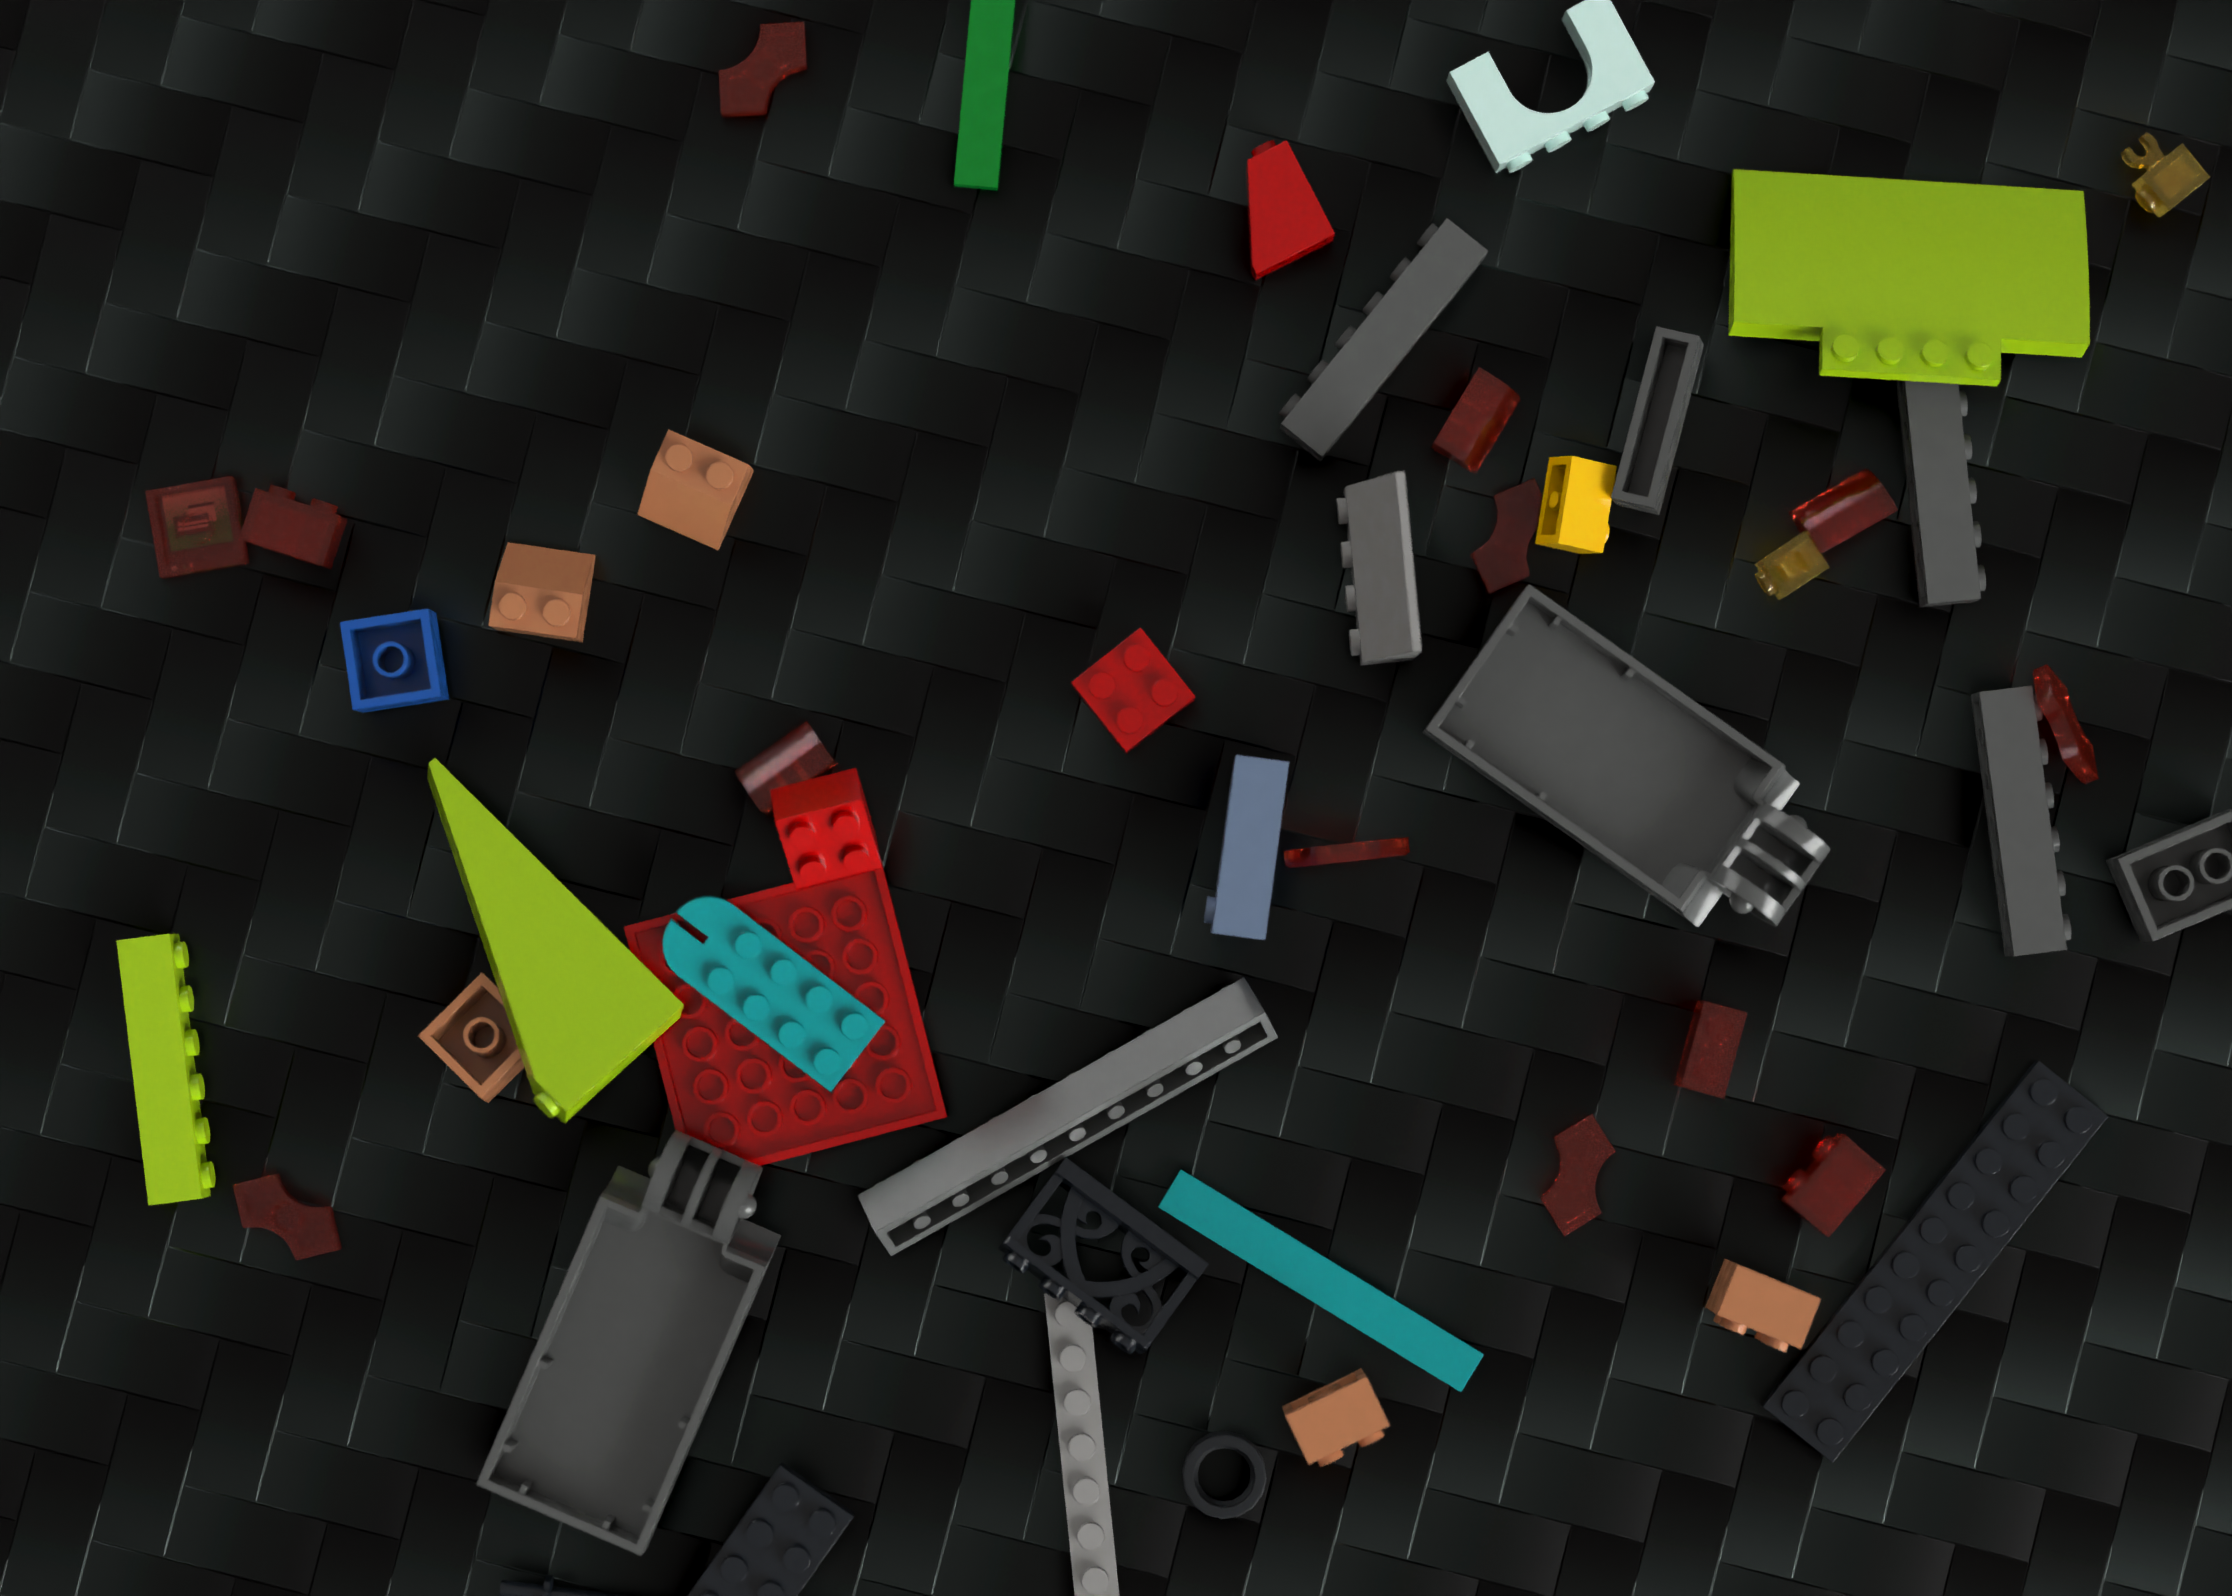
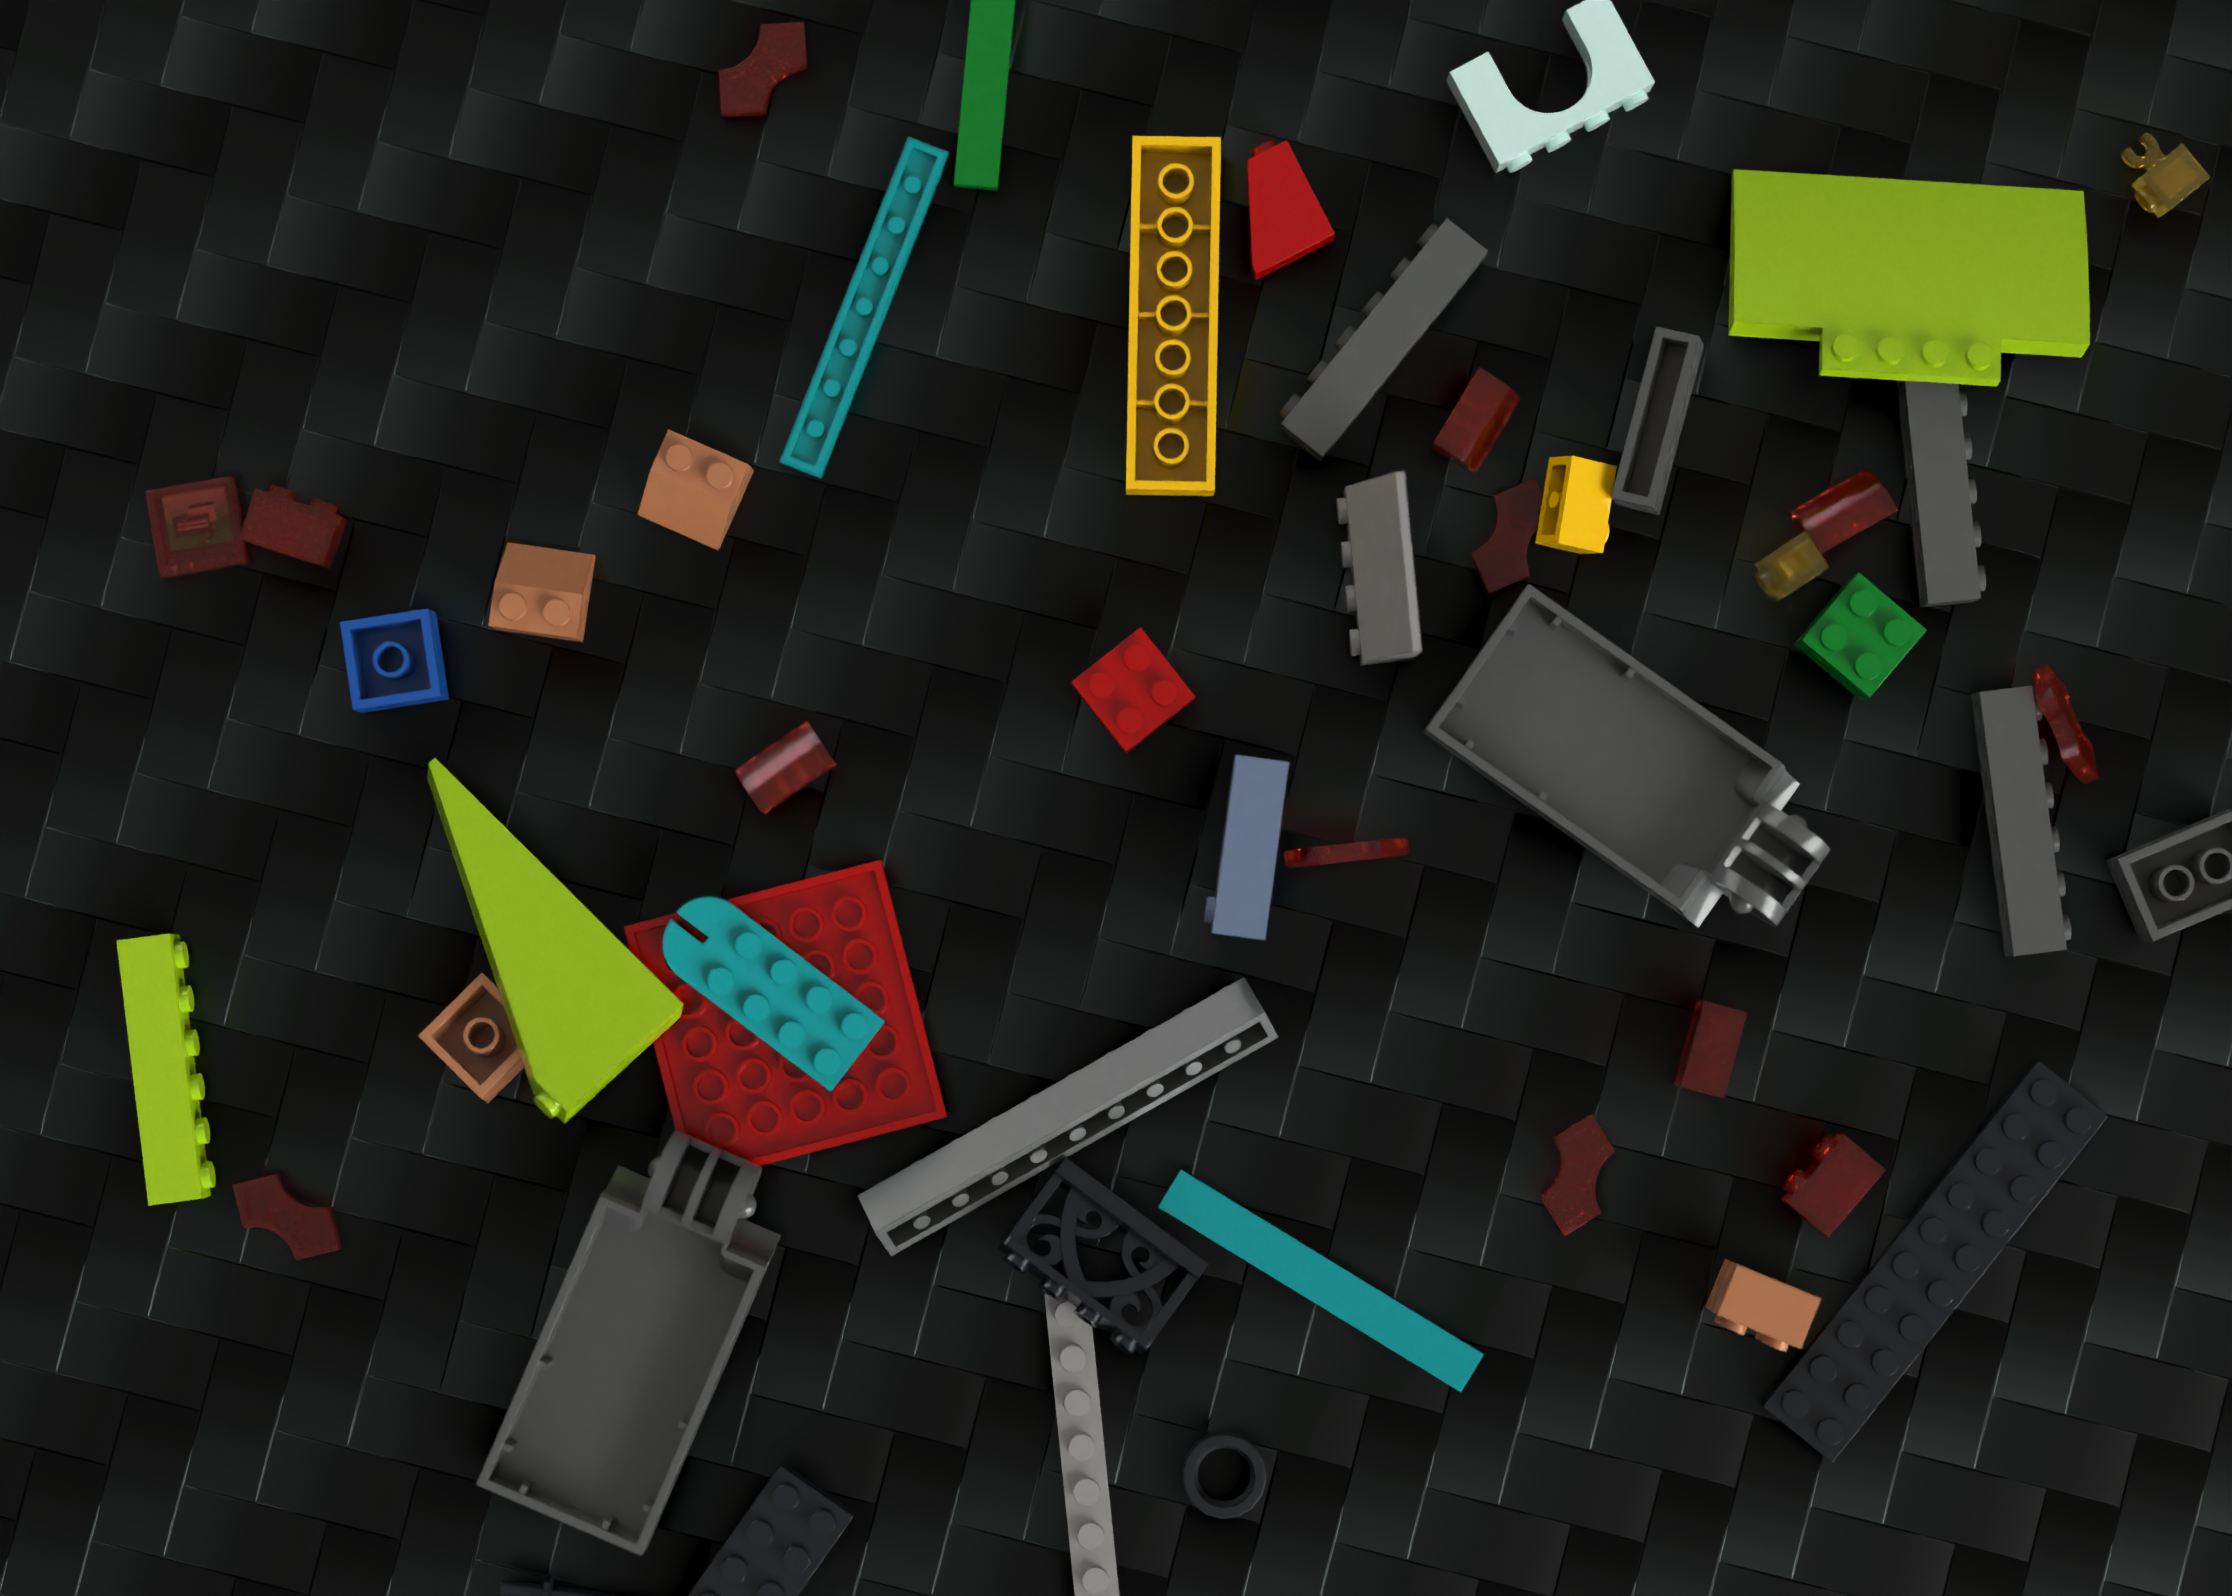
red brick [770,768,882,889] -> none
nougat brick [1282,1368,1390,1467] -> none
none -> teal tile [779,136,949,479]
none -> yellow brick [1126,136,1221,496]
none -> green brick [1794,573,1927,701]

